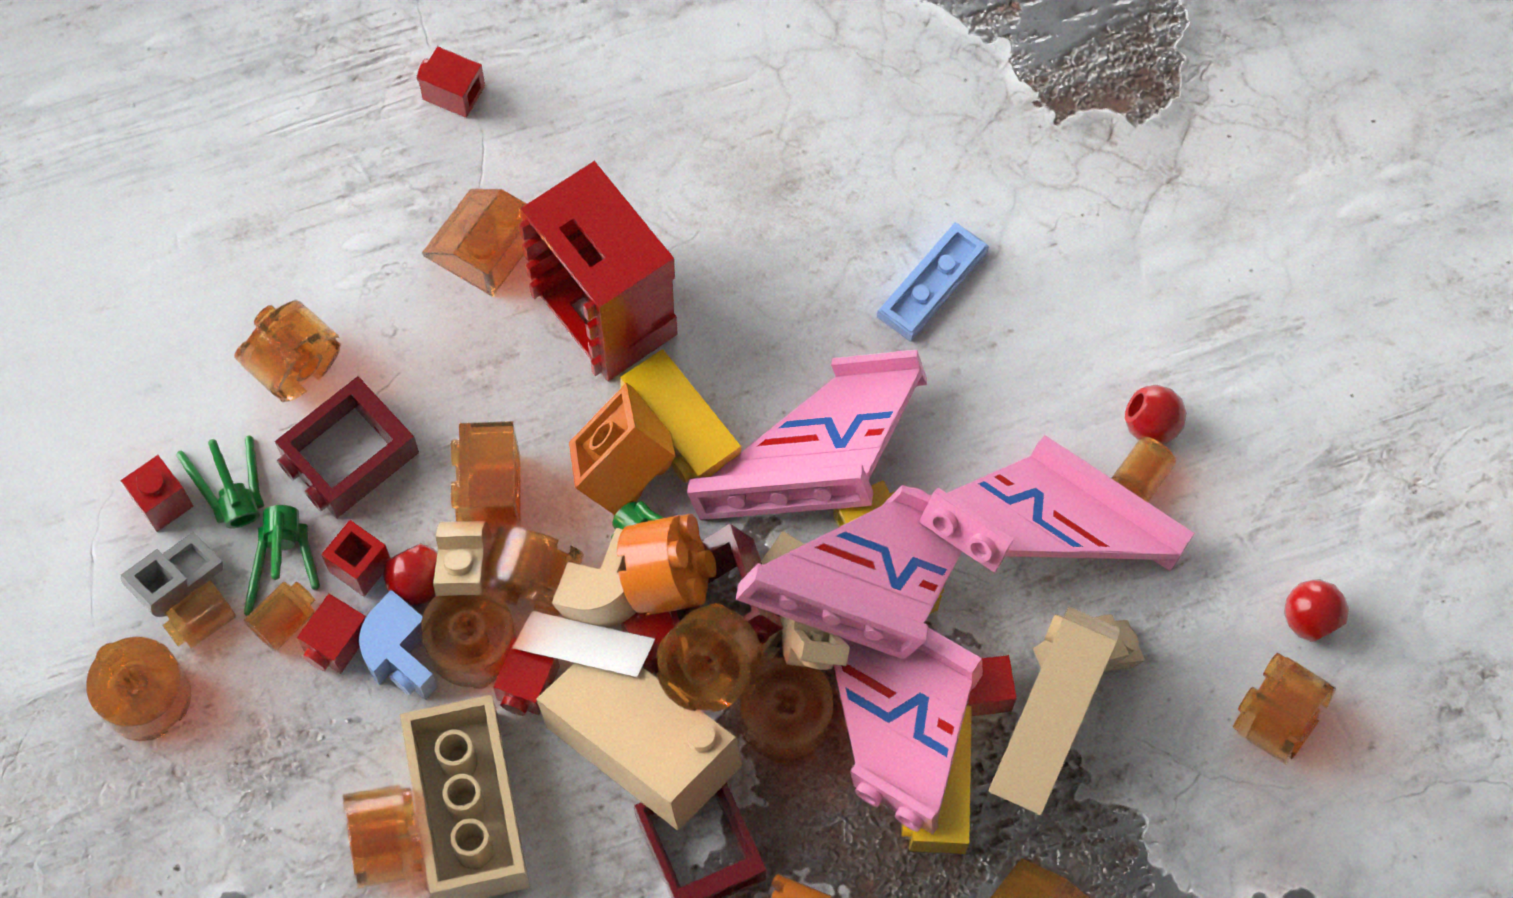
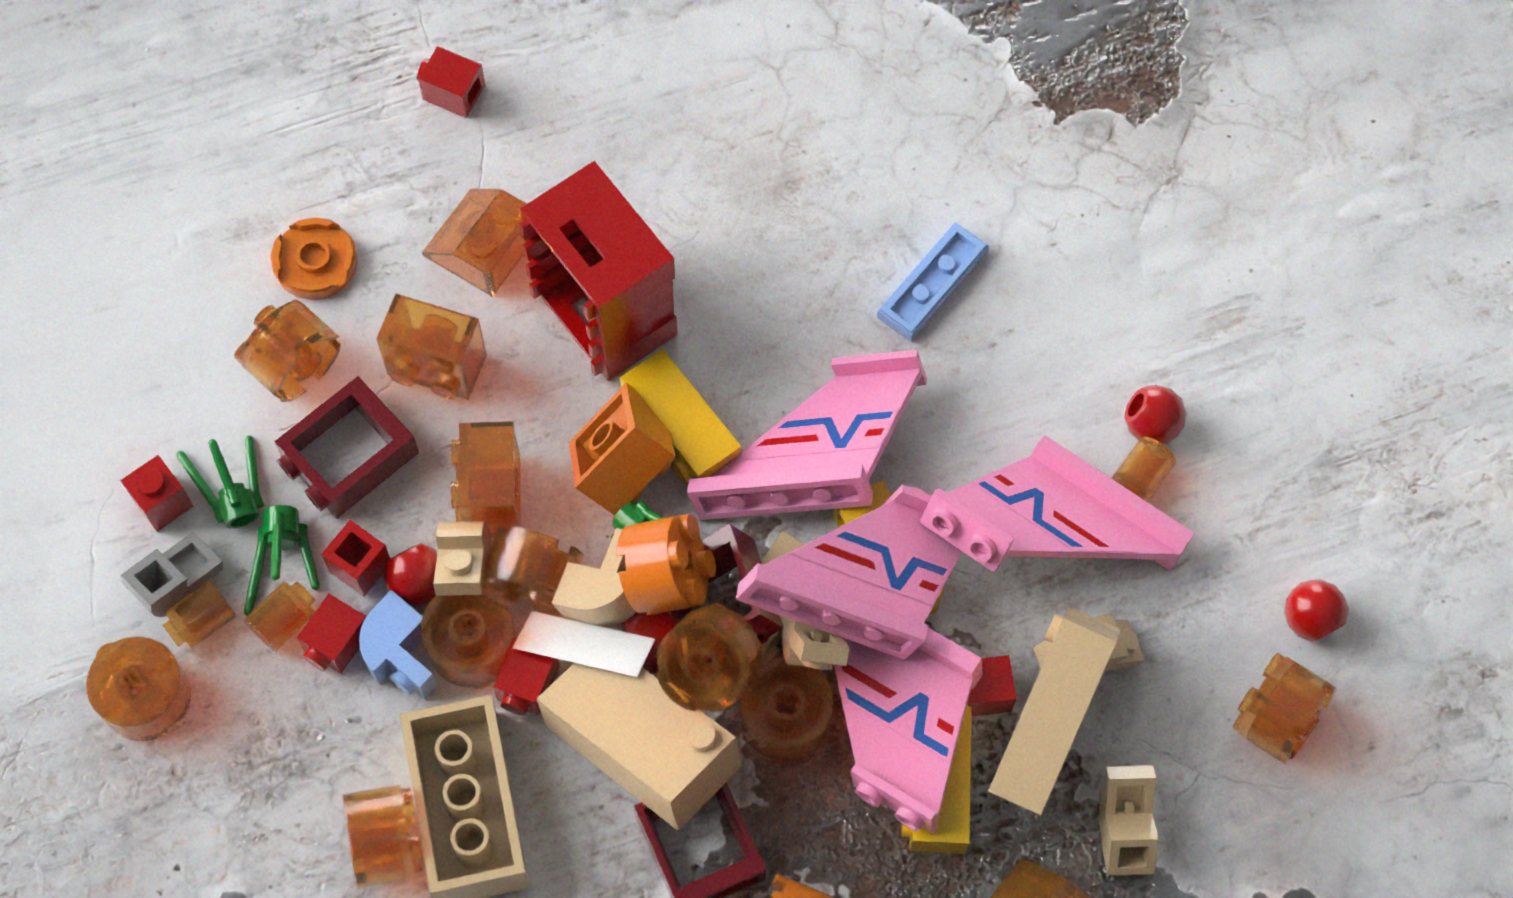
none -> orange tile [270,217,358,300]
none -> clear orange brick [376,293,487,400]
none -> tan brick [1099,765,1159,875]

